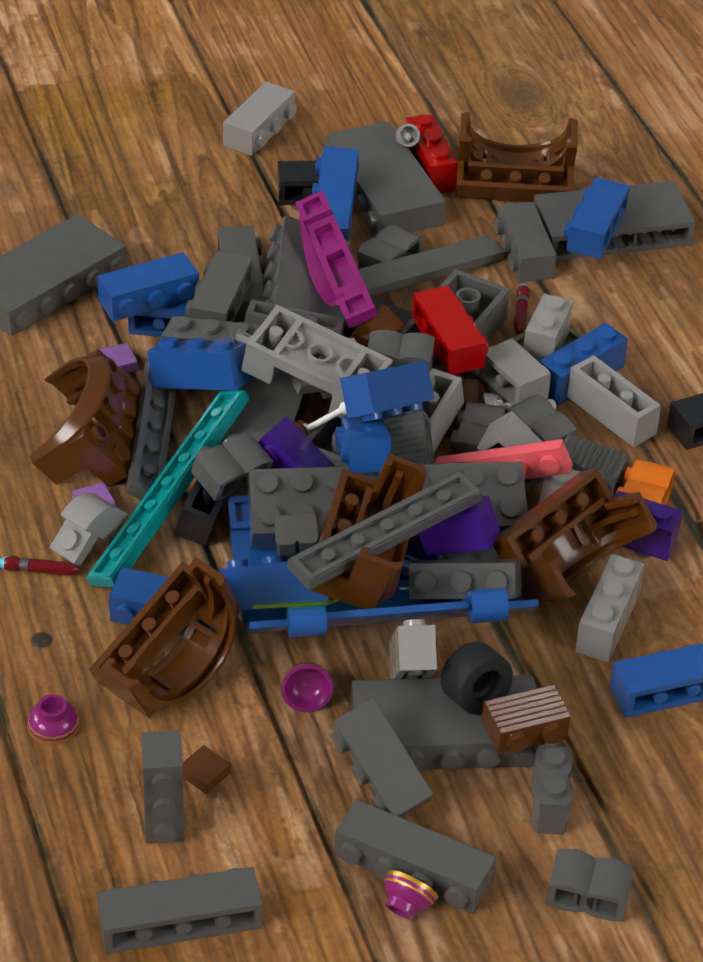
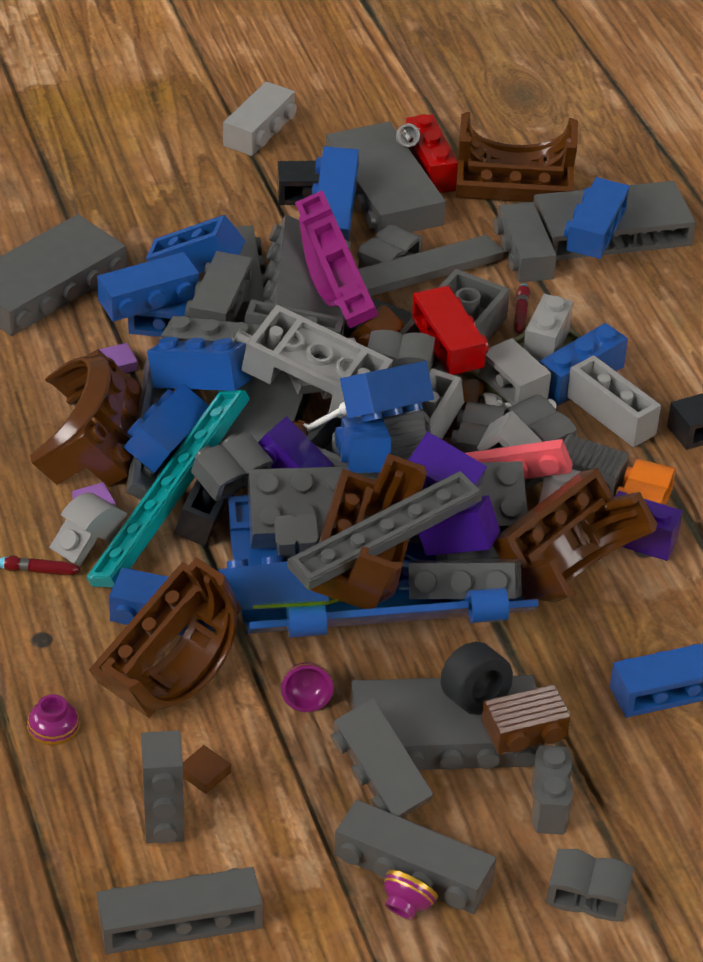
light grey brick [389,619,437,679] -> none
light grey brick [575,554,645,663] -> none
none -> blue brick [123,383,209,473]
none -> blue brick [146,215,246,274]
none -> dark purple brick [409,431,487,490]

